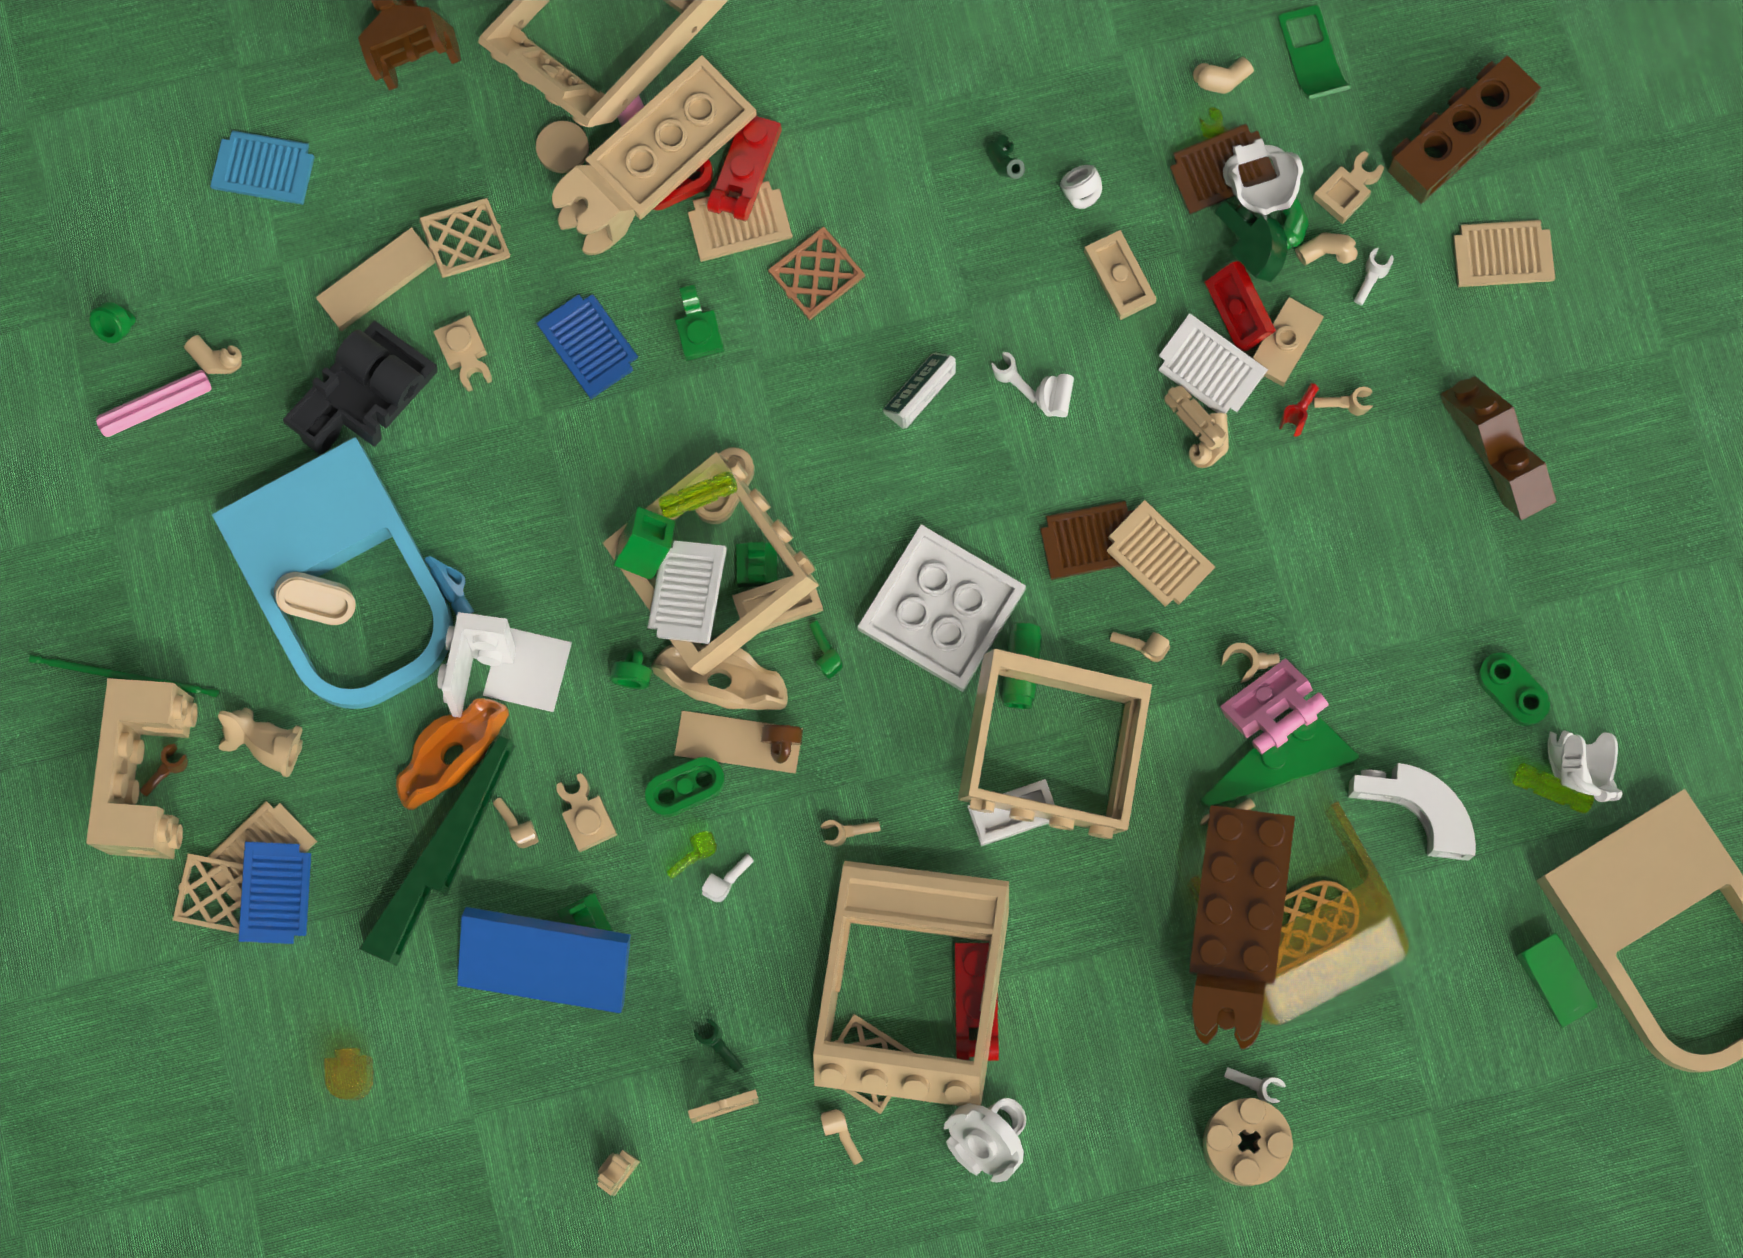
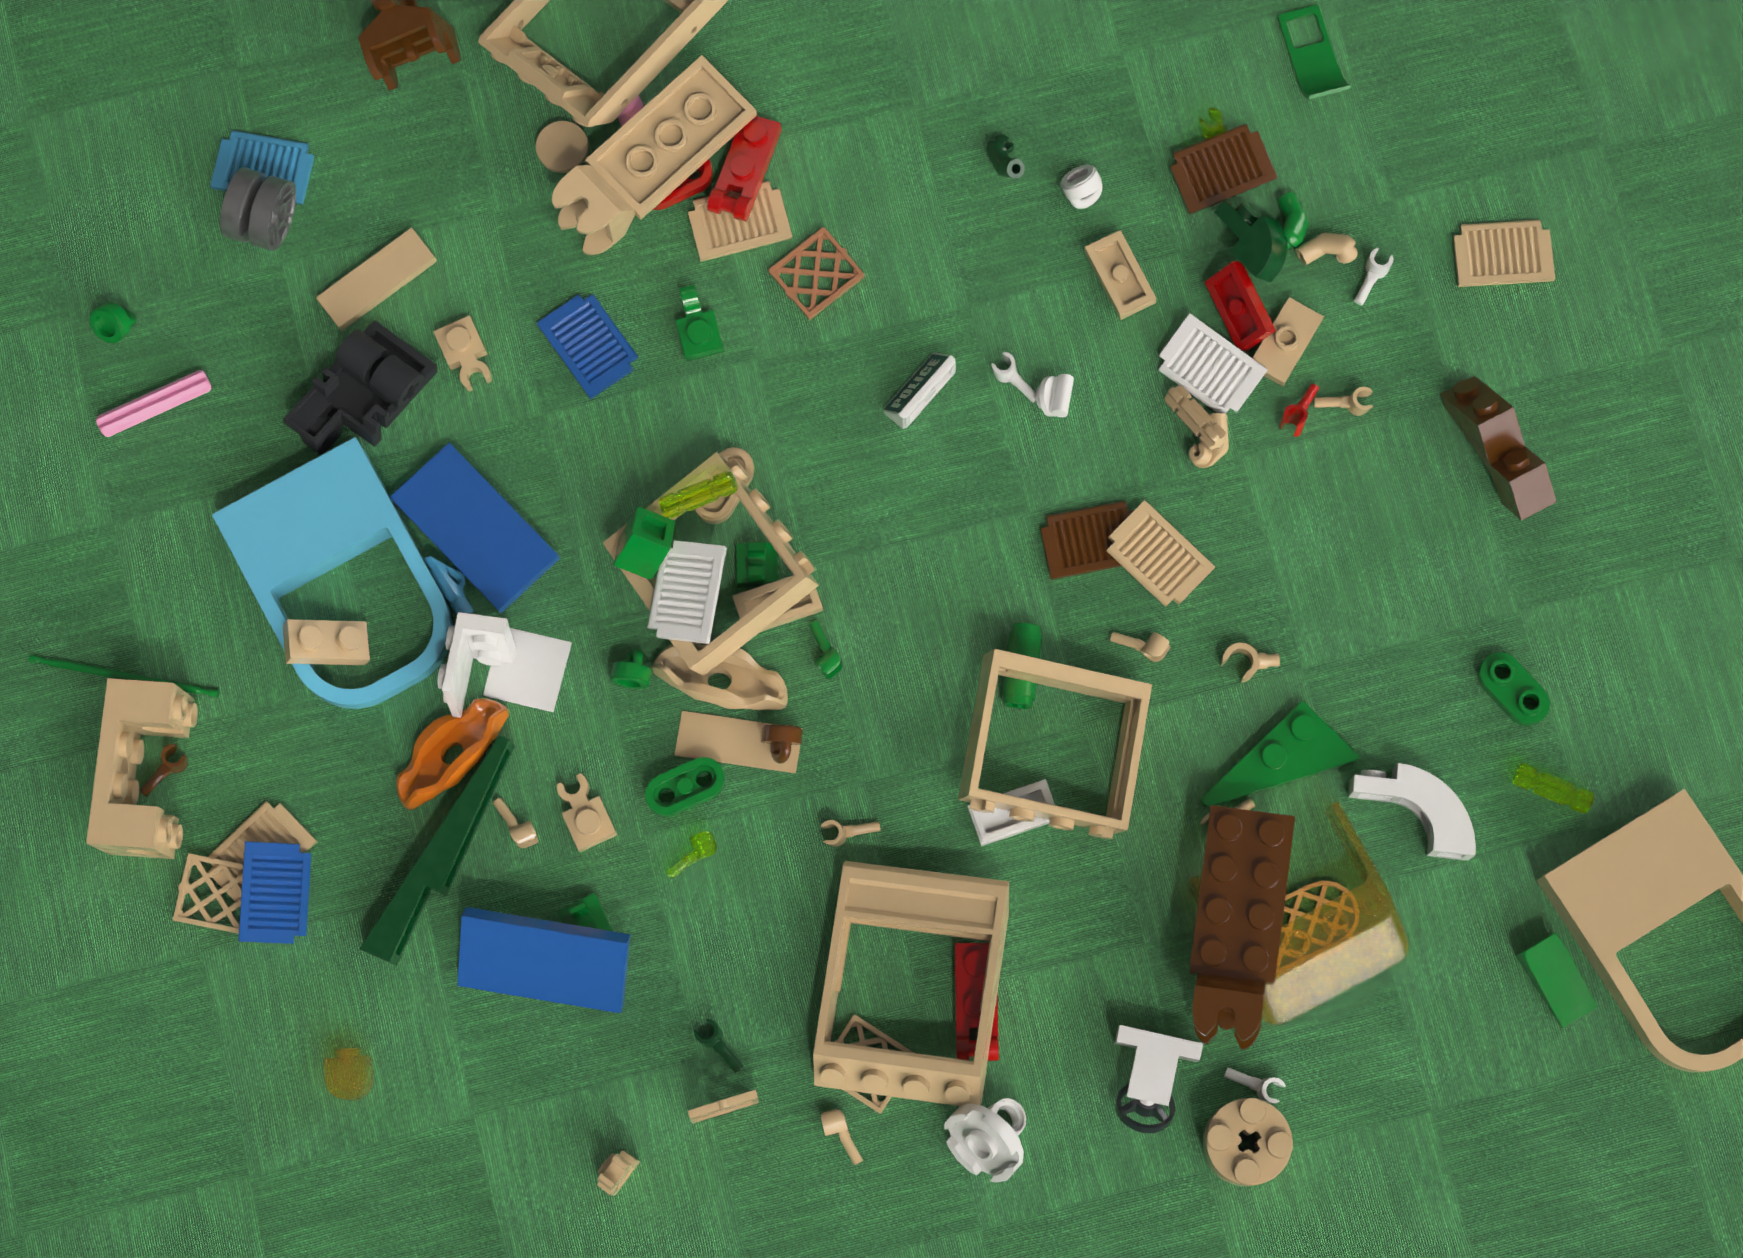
tan arm [184,335,242,374] -> none
tan animal [218,708,303,777] -> none
tan tile [274,572,356,625] -> none
tan window [419,198,510,278] -> none
white hand [702,854,754,902] -> none
white plate [858,525,1026,692] -> none
tan arm [1193,57,1254,94] -> none
bright pink plate [1220,658,1328,754] -> none
white helmet [1223,138,1303,216] -> none
tan plate [1313,151,1384,224] -> none
reddish brown brick [1388,55,1542,205] -> none
white helmet [1548,731,1622,802] -> none
none -> flat silver wheel [220,167,296,251]
none -> tan plate [283,619,370,665]
none -> blue piece [390,443,560,613]
none -> white piece [1114,1025,1203,1133]

